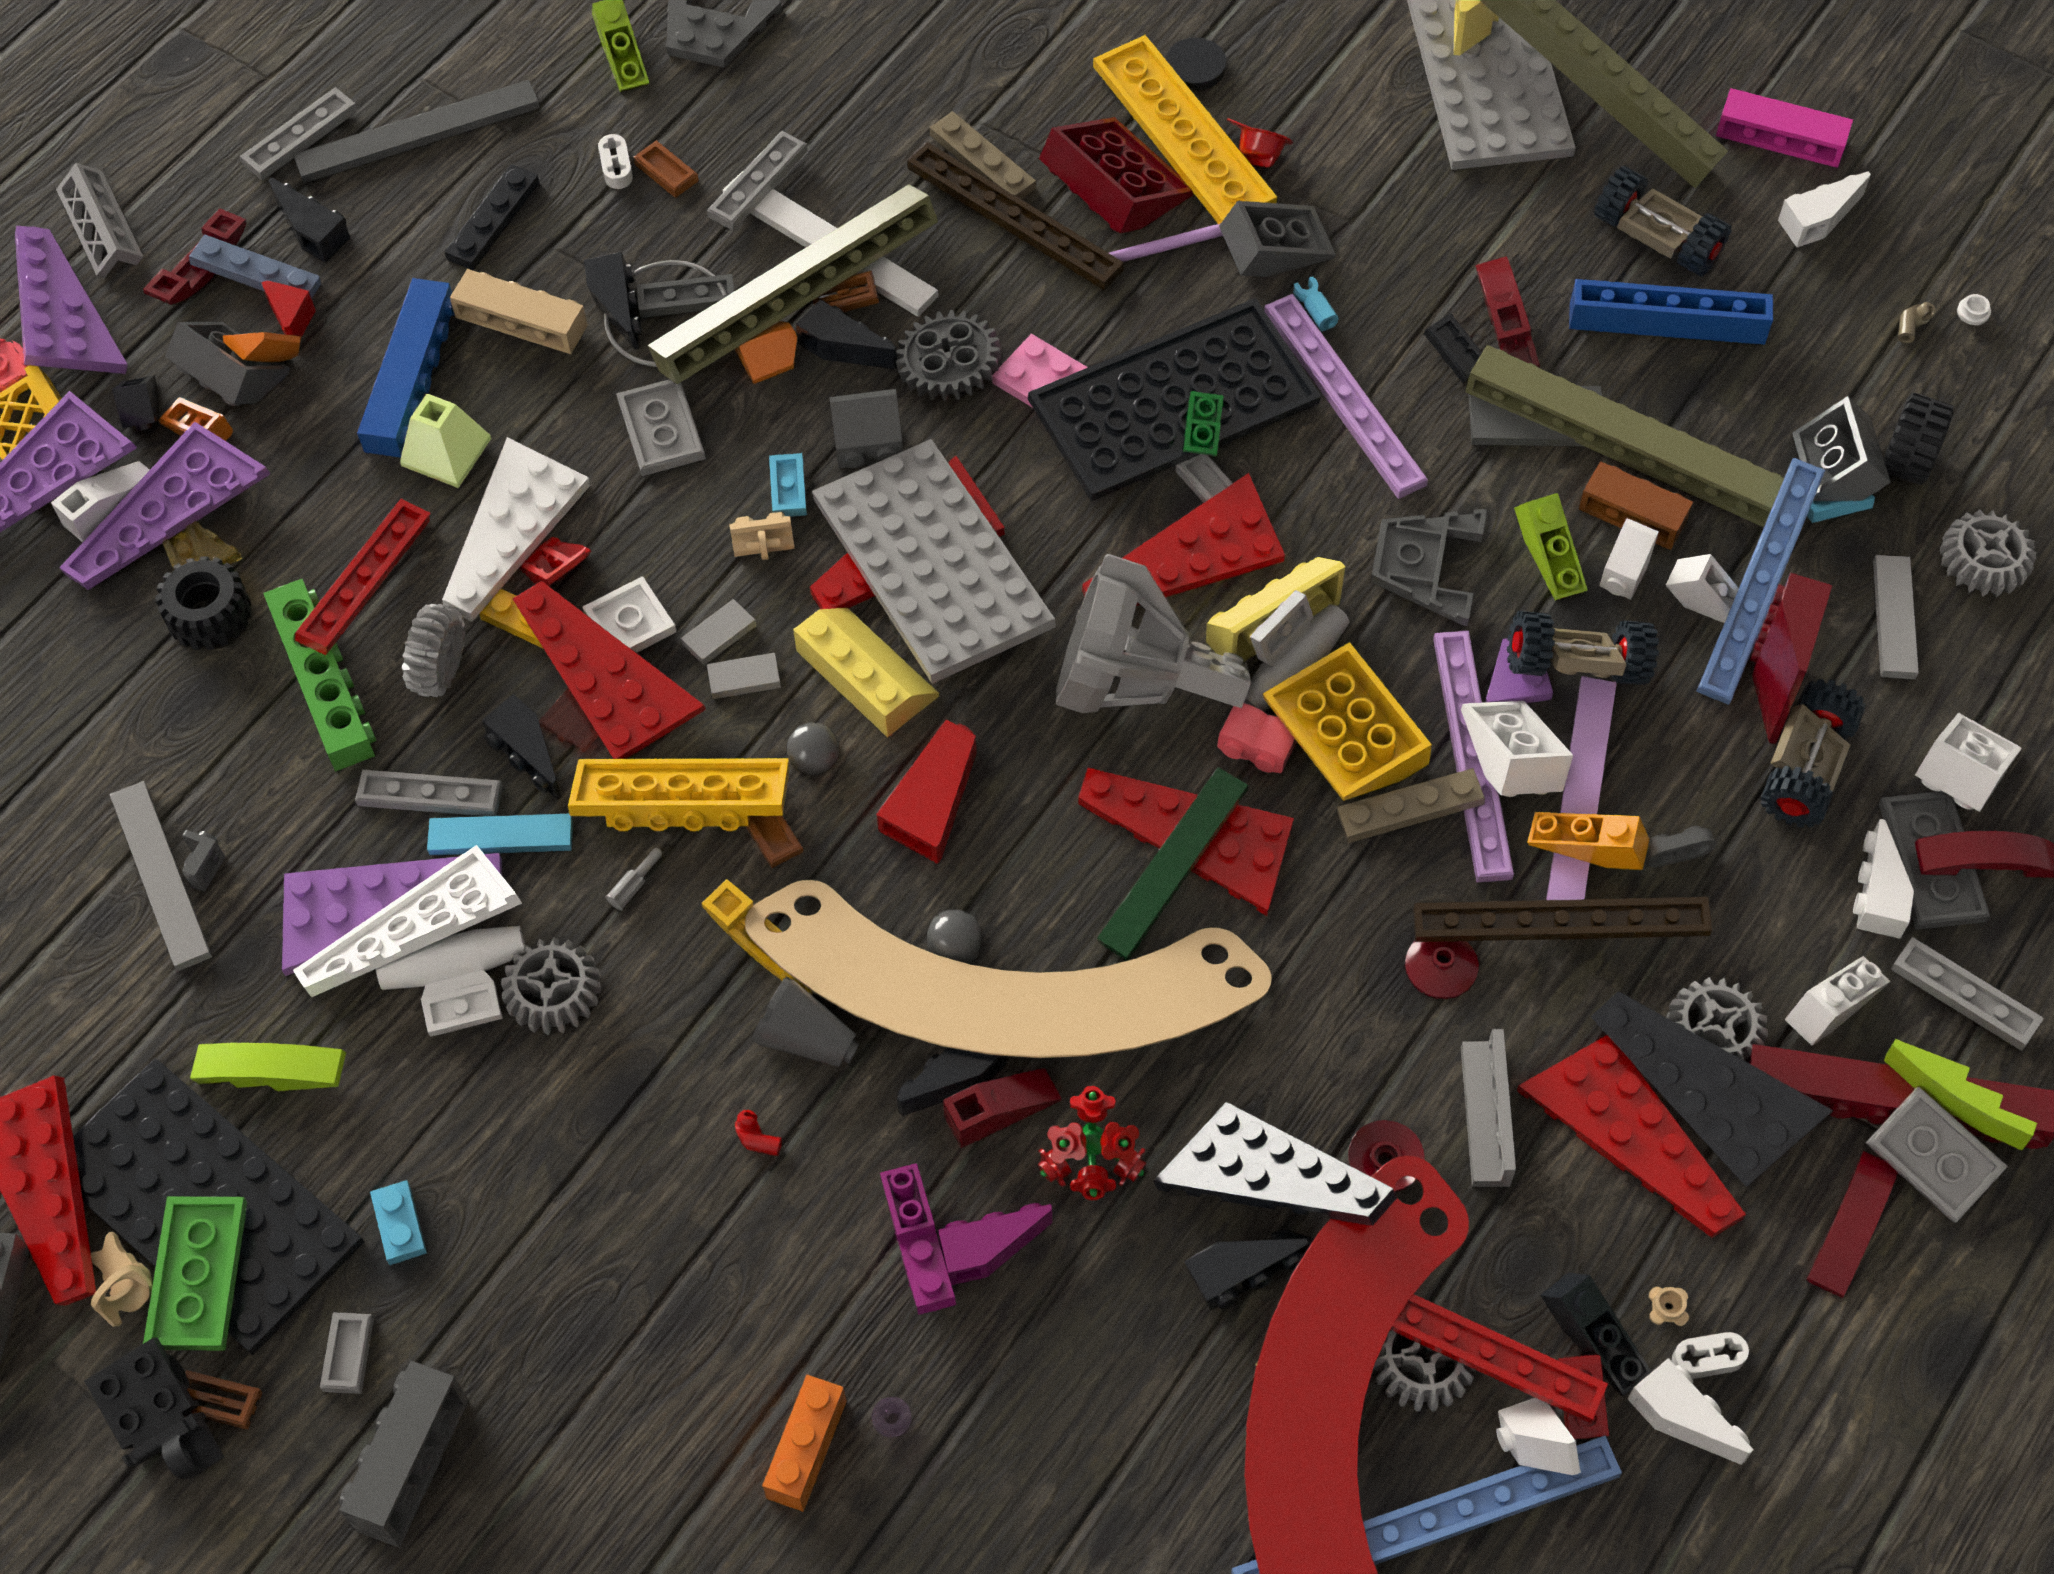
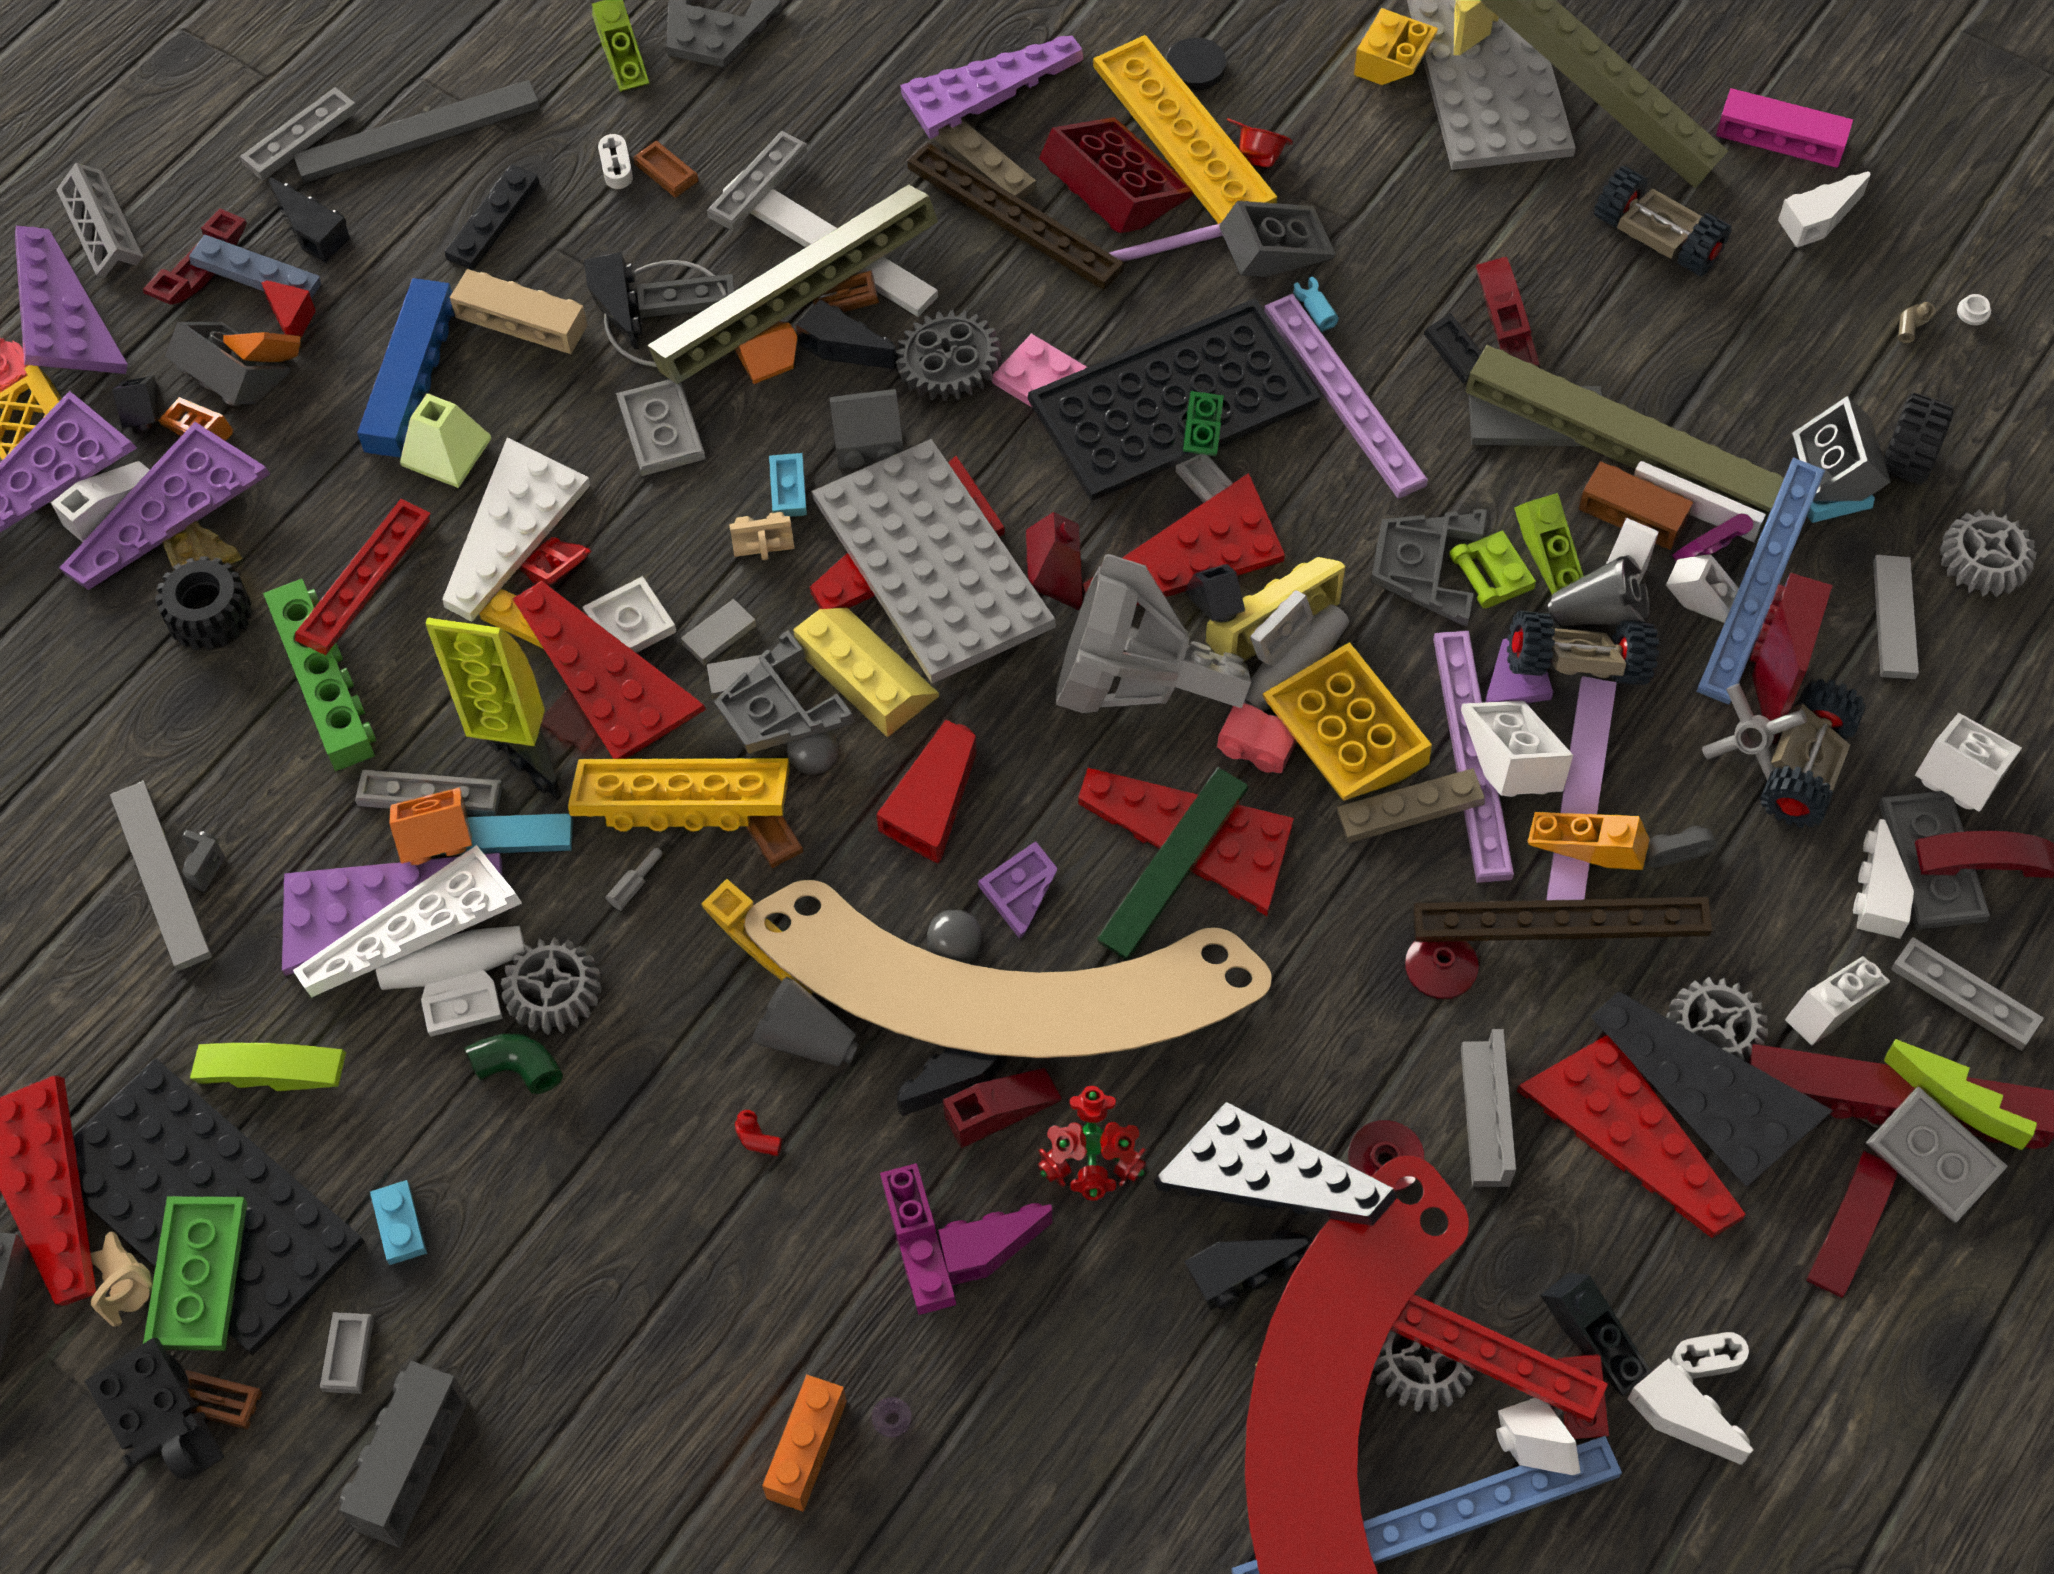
light grey gear [402,604,466,697] -> none
blue brick [1569,279,1773,345] -> none
tan plate [1649,1287,1689,1326] -> none
none -> orange slope [389,787,472,865]
none -> neon yellow slope [426,618,545,746]
none -> dark green cylinder [464,1034,563,1094]
none -> dark grey wing [714,630,855,753]
none -> medium lavender wing [900,35,1083,139]
none -> medium lavender wing [978,841,1057,939]
none -> dark red slope [1026,512,1083,610]
none -> black slope [1185,564,1245,622]
none -> yellow slope [1354,8,1438,85]
none -> lime plate [1449,530,1536,608]
none -> dark grey cone [1548,555,1650,626]
none -> white tile [1634,461,1766,542]
none -> magenta plate [1672,513,1753,562]
none -> light grey bar [1702,683,1807,780]

